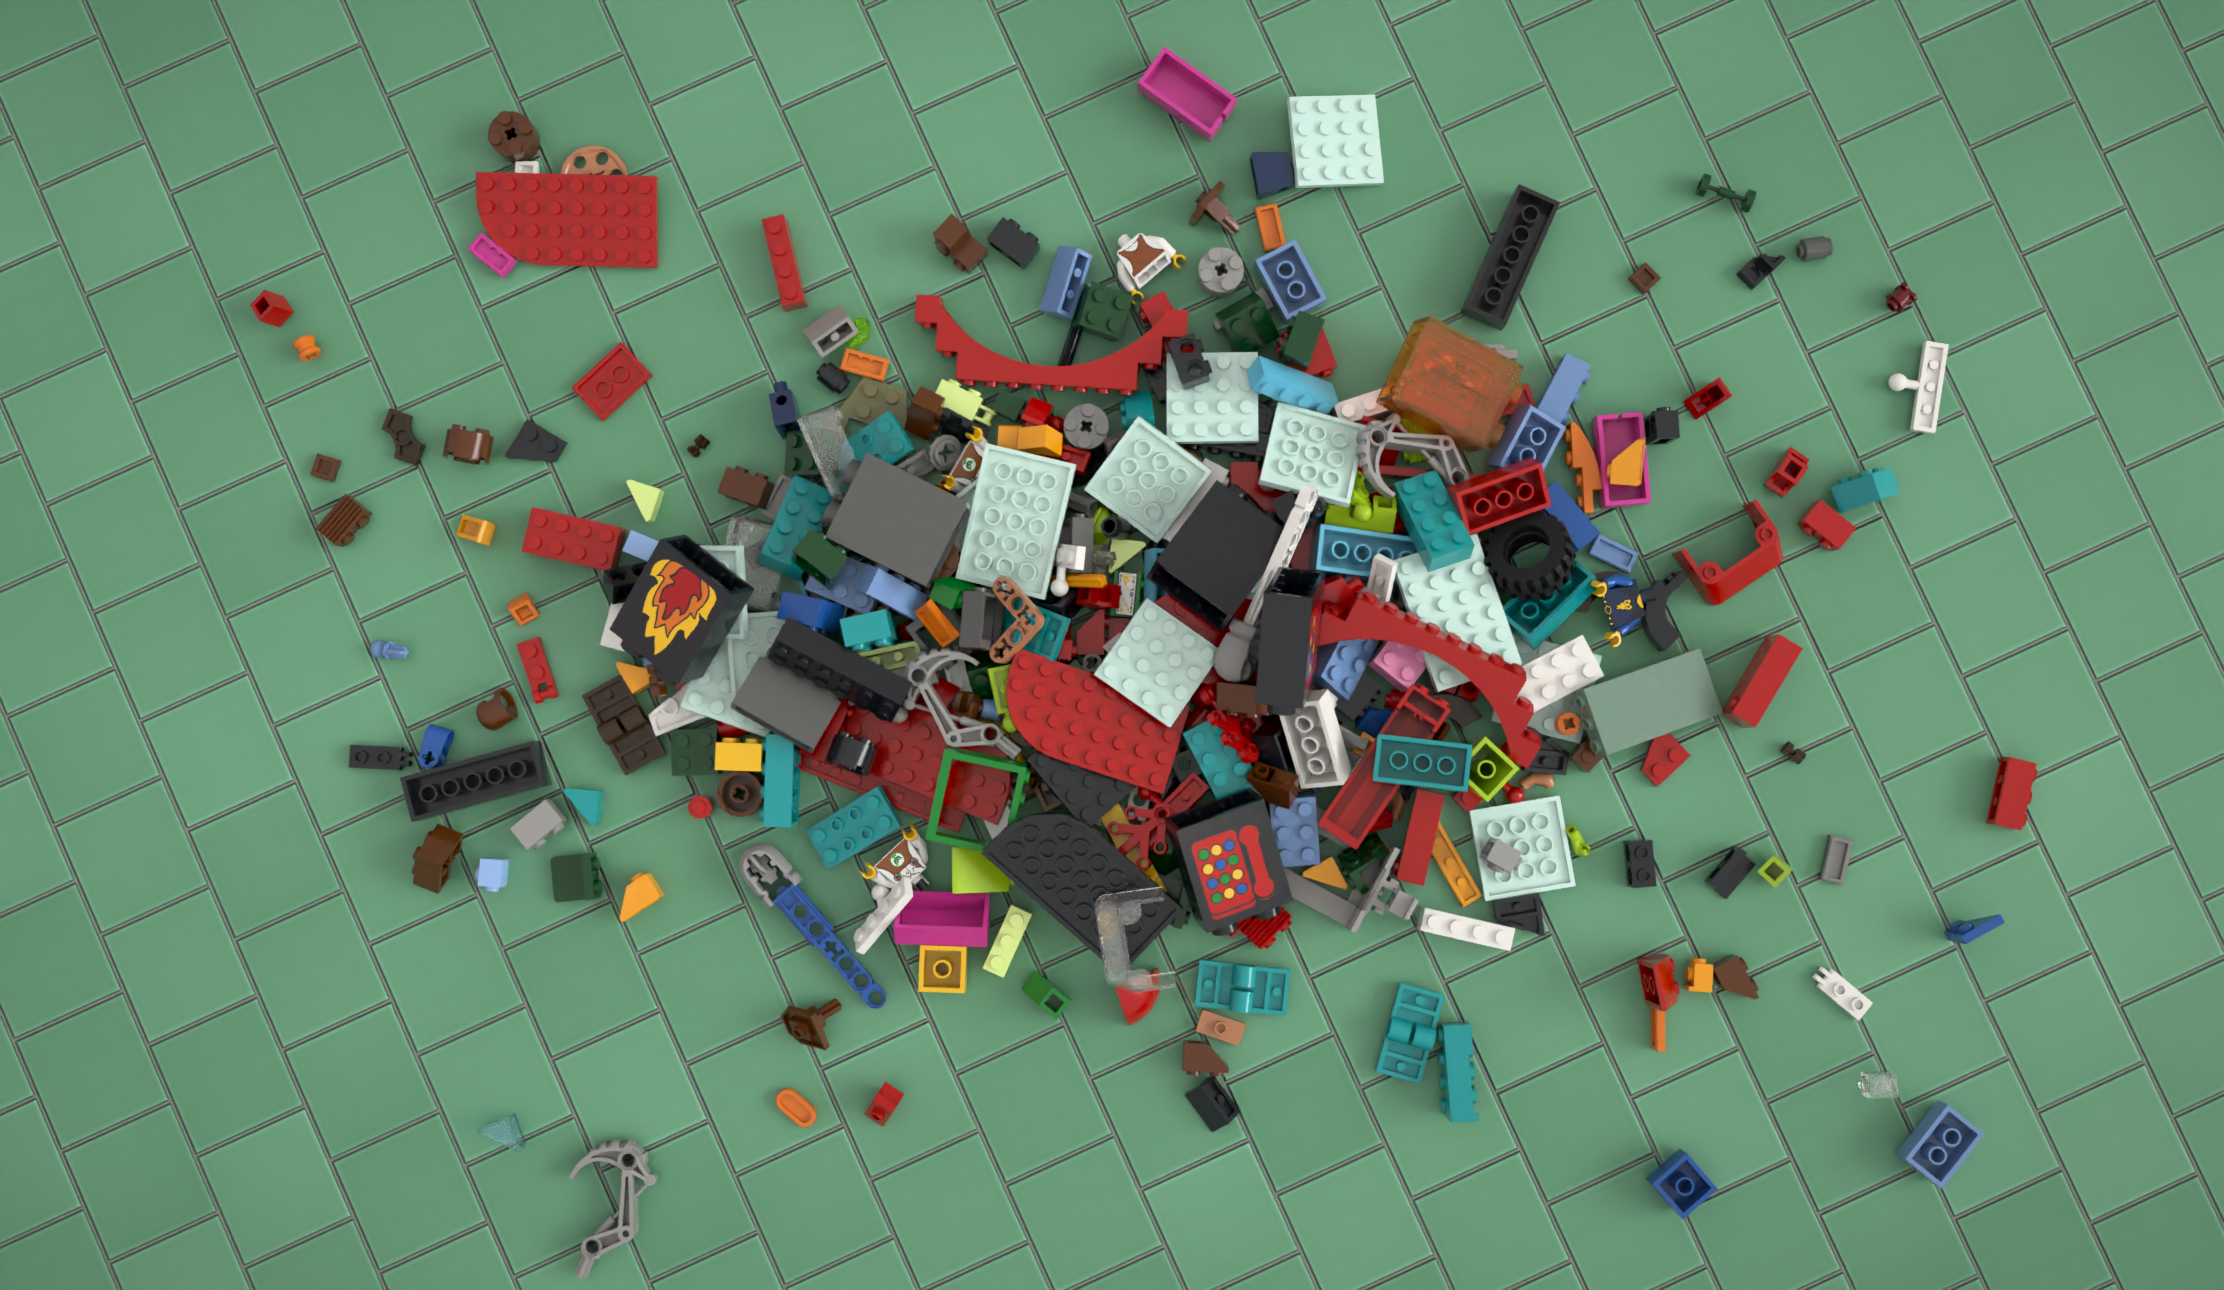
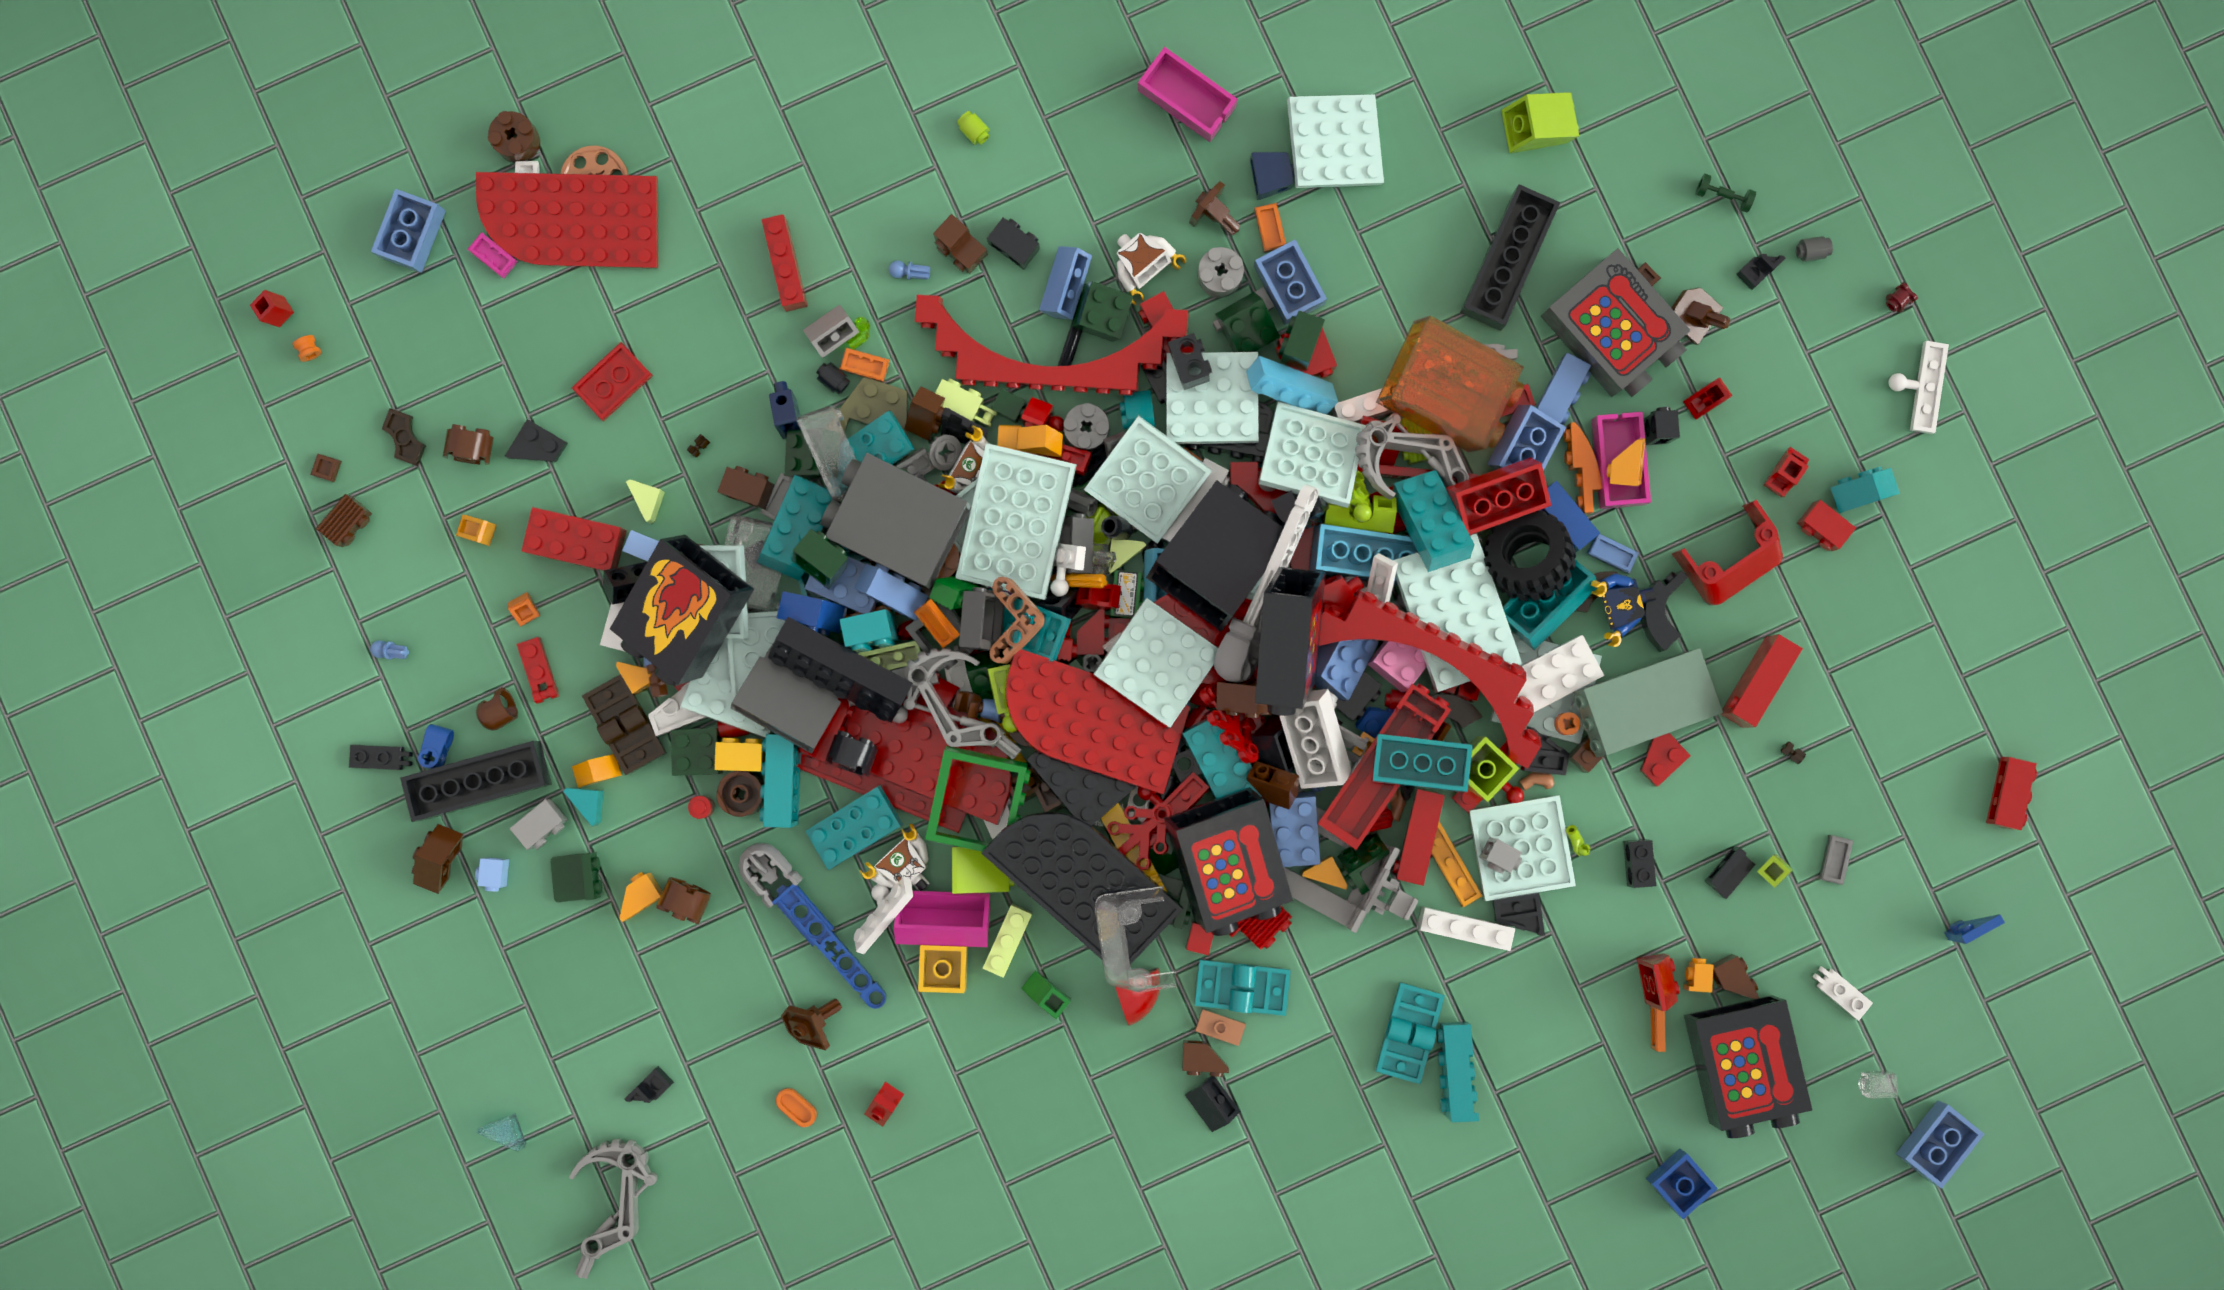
none -> medium blue brick [371,189,446,273]
none -> light orange slope [572,754,622,788]
none -> black slope [624,1066,674,1103]
none -> reddish brown brick [656,877,711,924]
none -> medium blue axle [889,260,931,280]
none -> lime brick [957,111,990,145]
none -> red brick [1186,921,1213,956]
none -> lime slope [1501,92,1580,153]
none -> brick [1541,248,1691,397]
none -> reddish brown piece [1671,288,1730,345]
none -> brick [1684,995,1813,1138]

